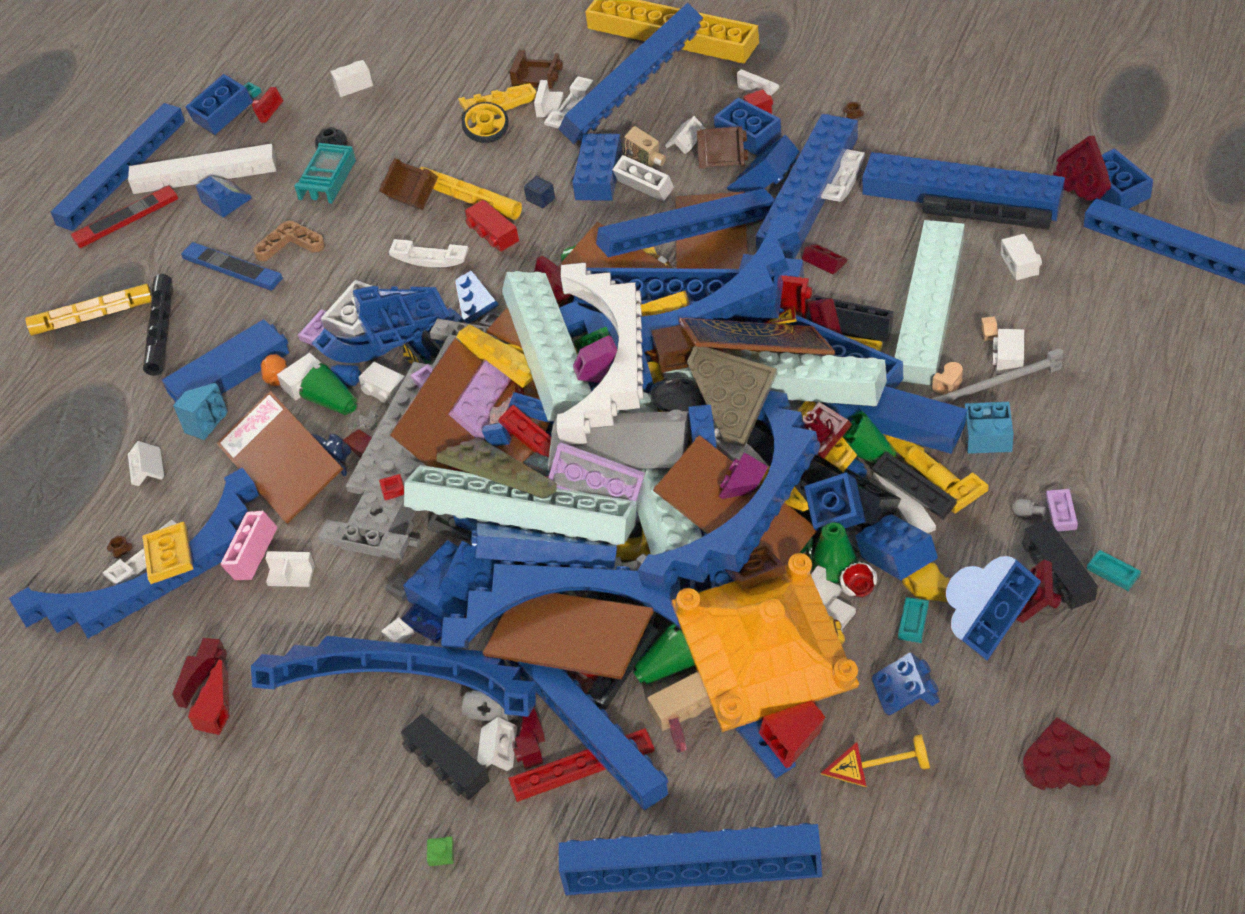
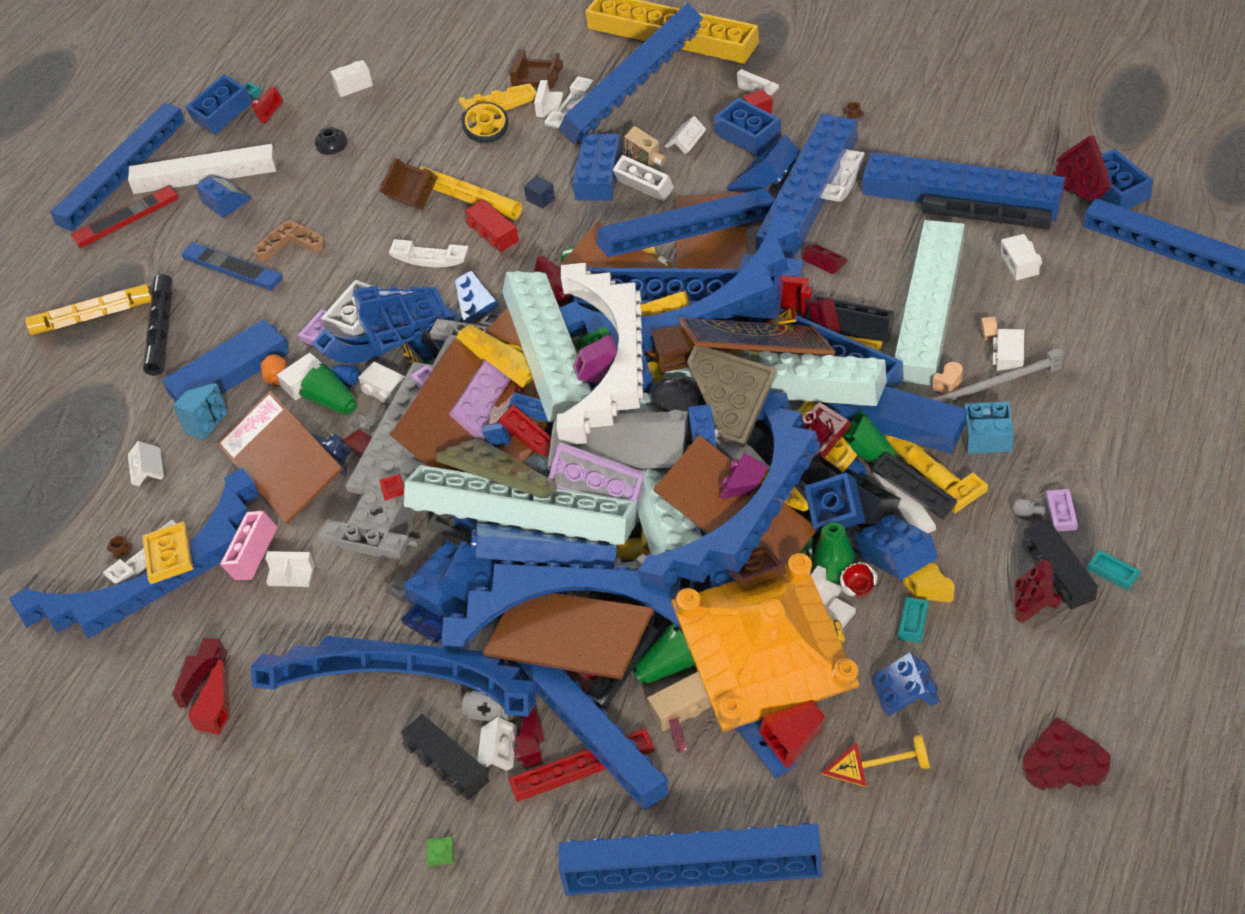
teal door [294,143,356,204] -> none
white tile [381,617,414,643] -> none
reddish brown panel [697,126,748,169] -> none
blue brick [946,556,1041,661] -> none

